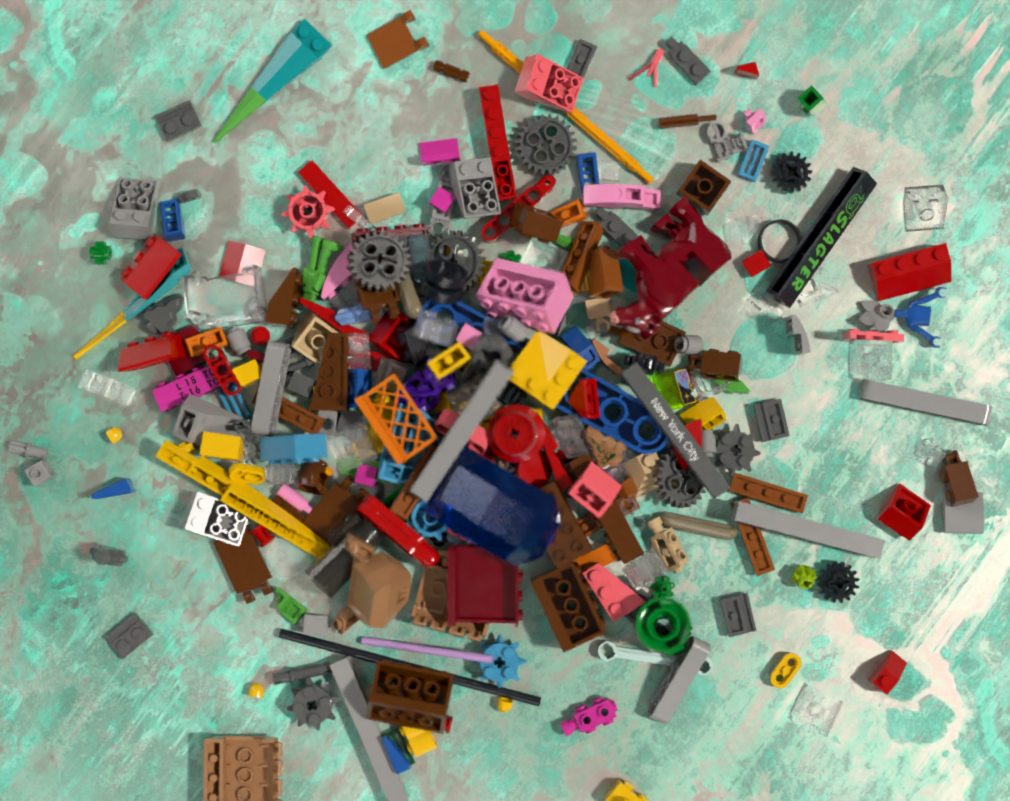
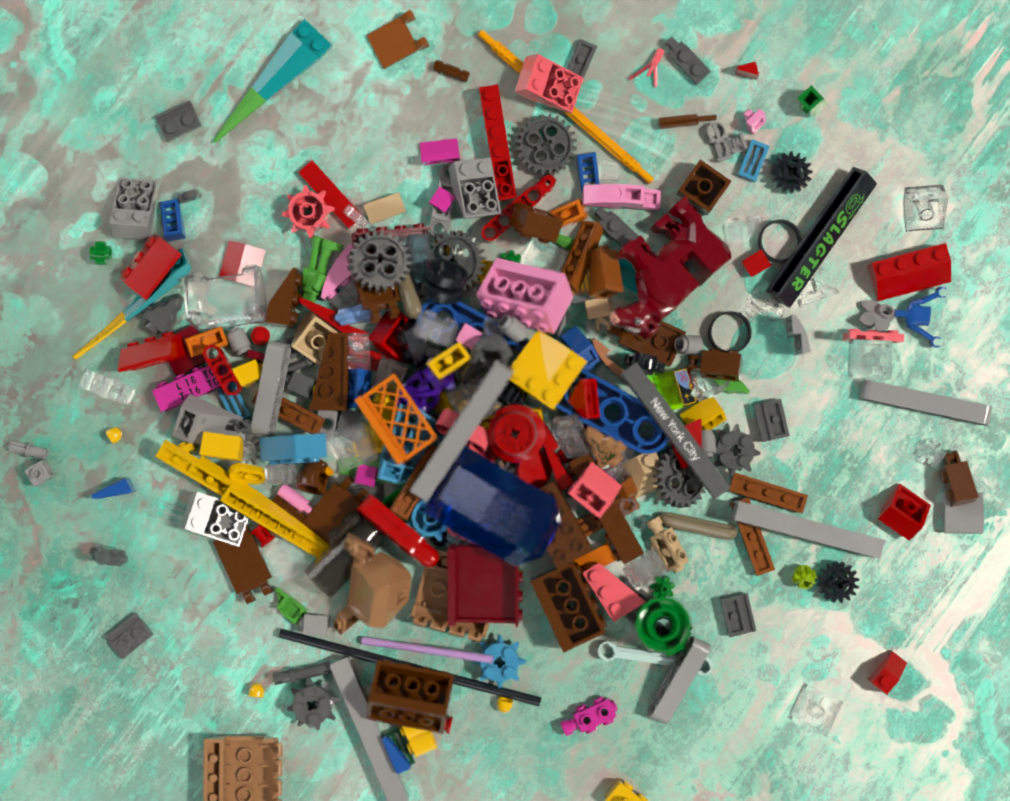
yellow plate [770,653,801,688] -> none
none -> black tyre [708,311,752,352]

